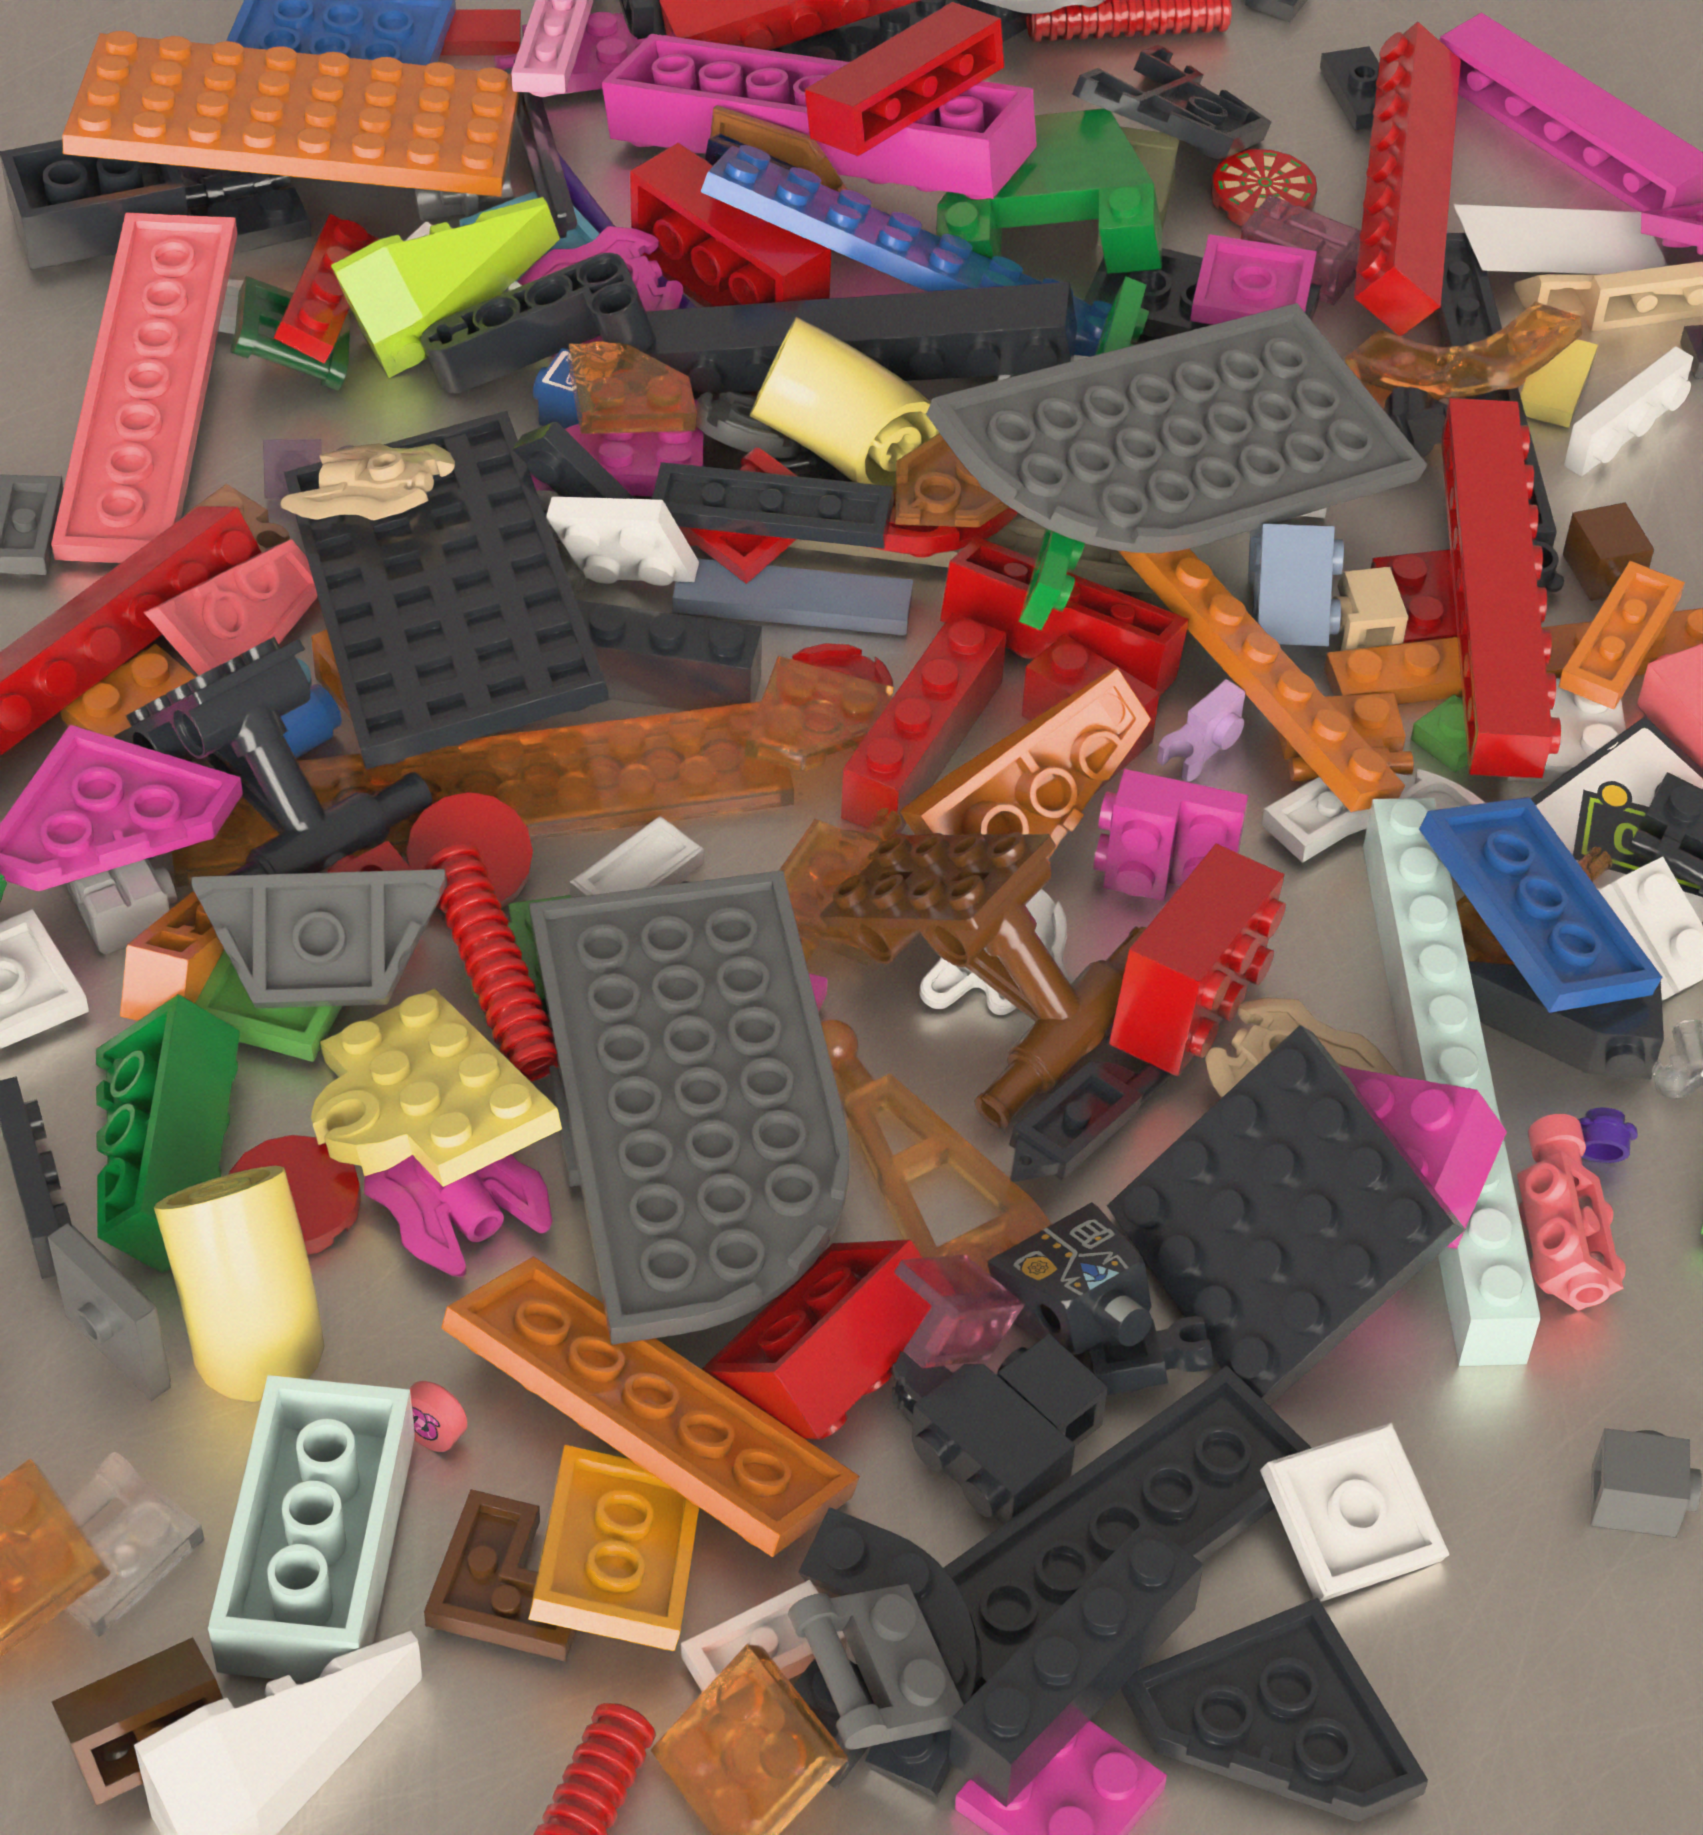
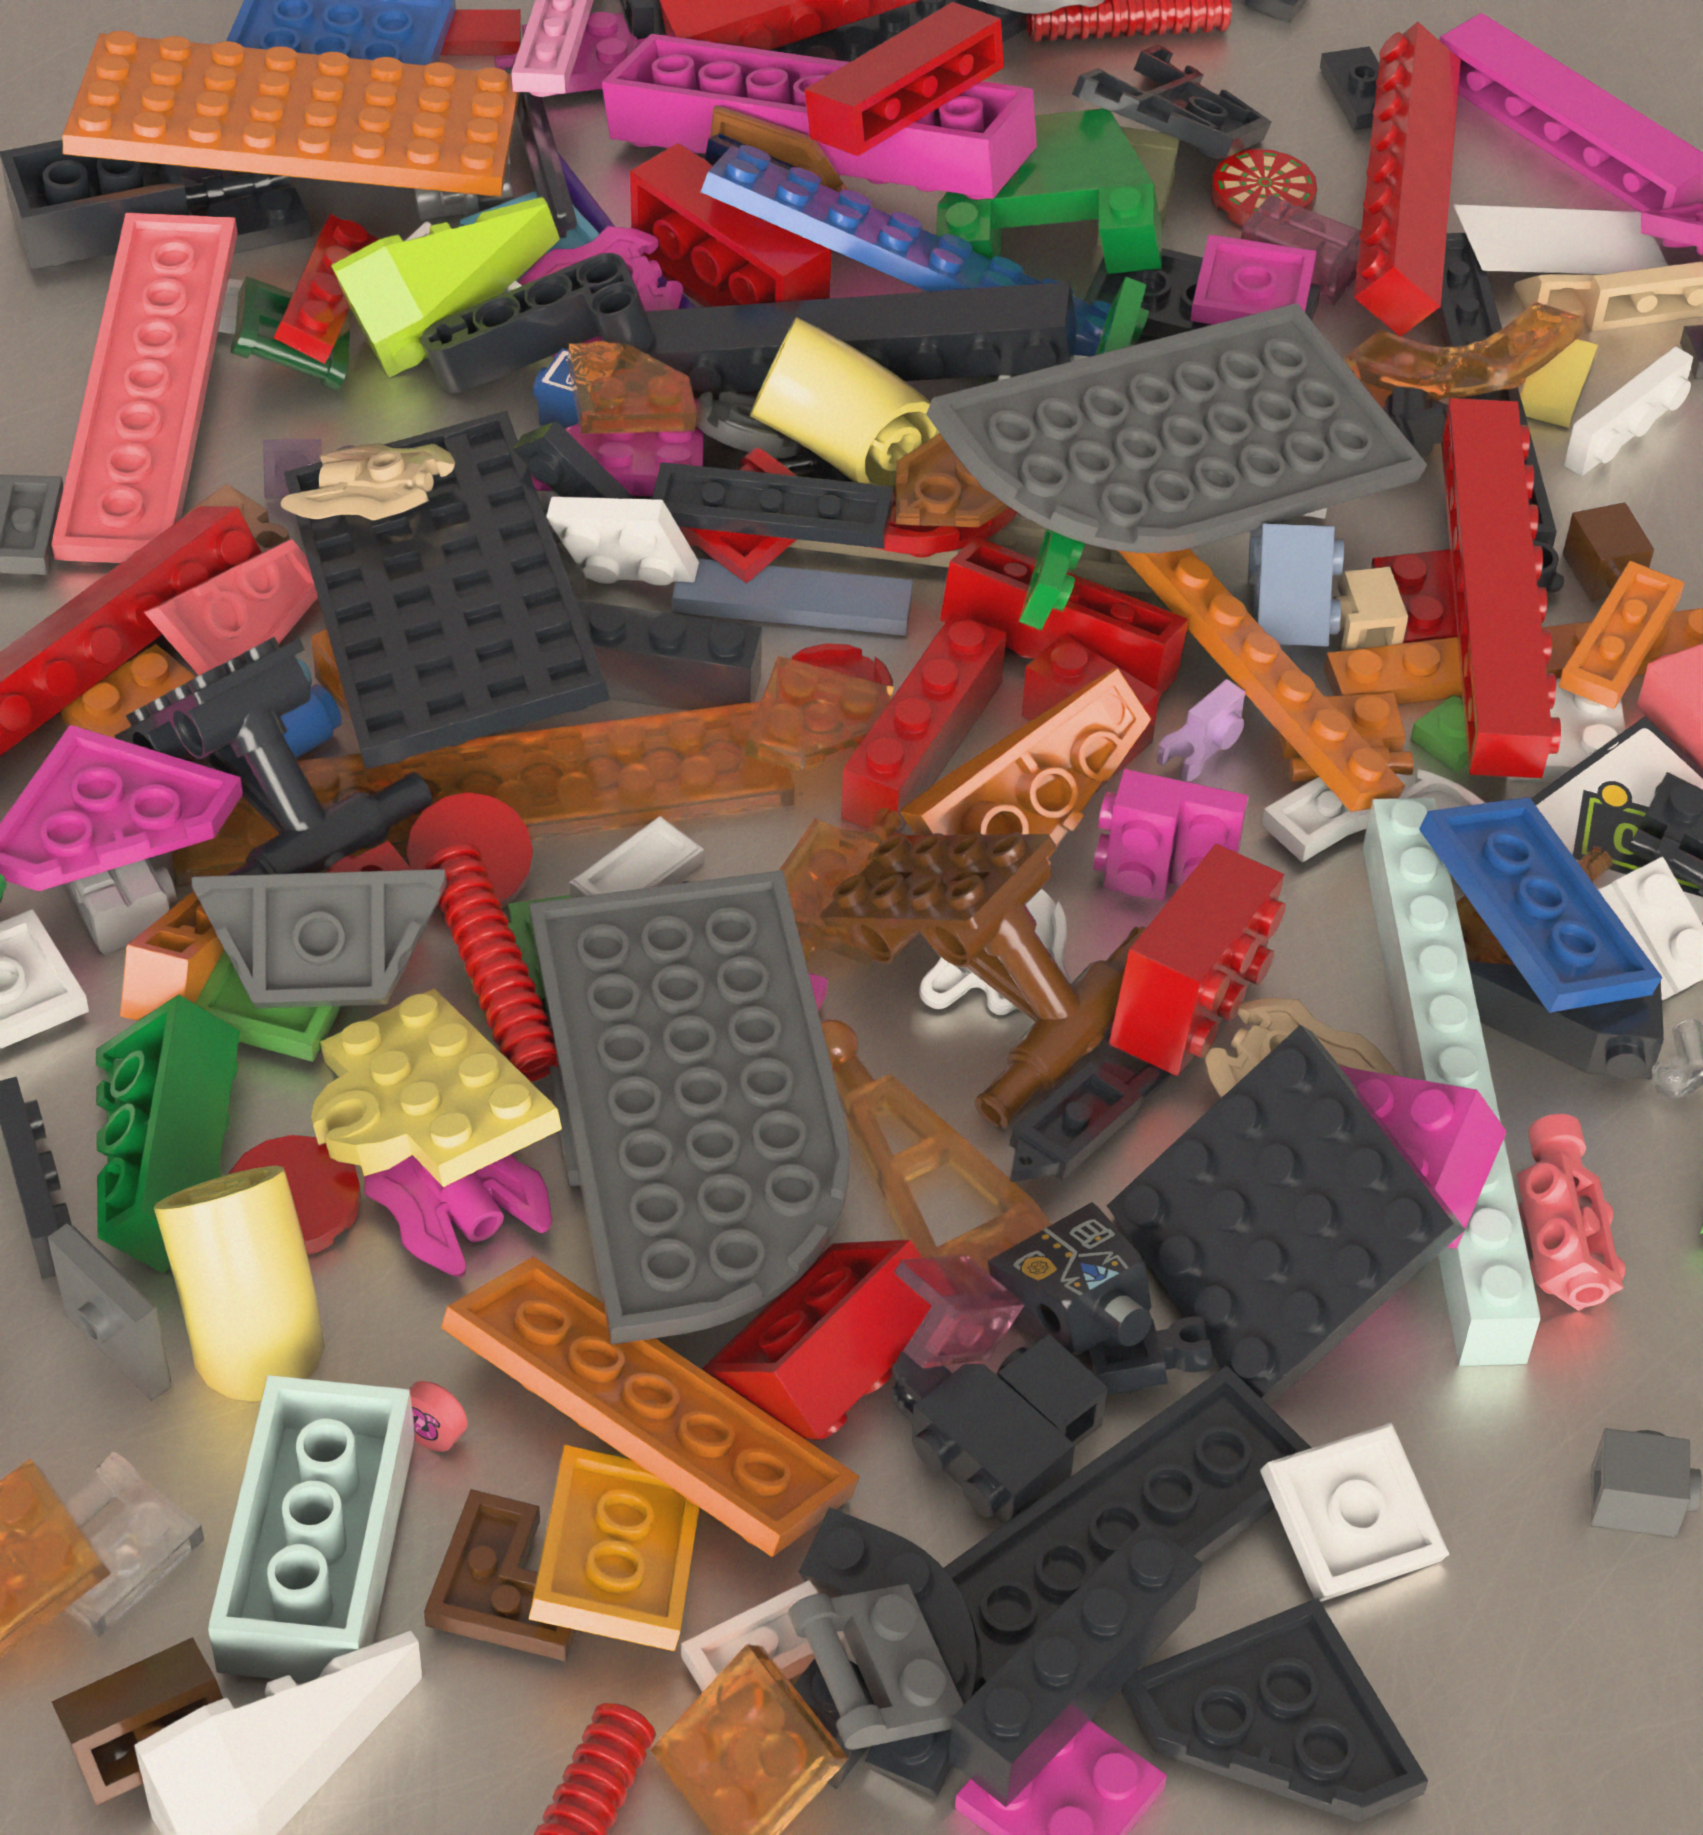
dark purple plate [1578,1107,1638,1163] -> none

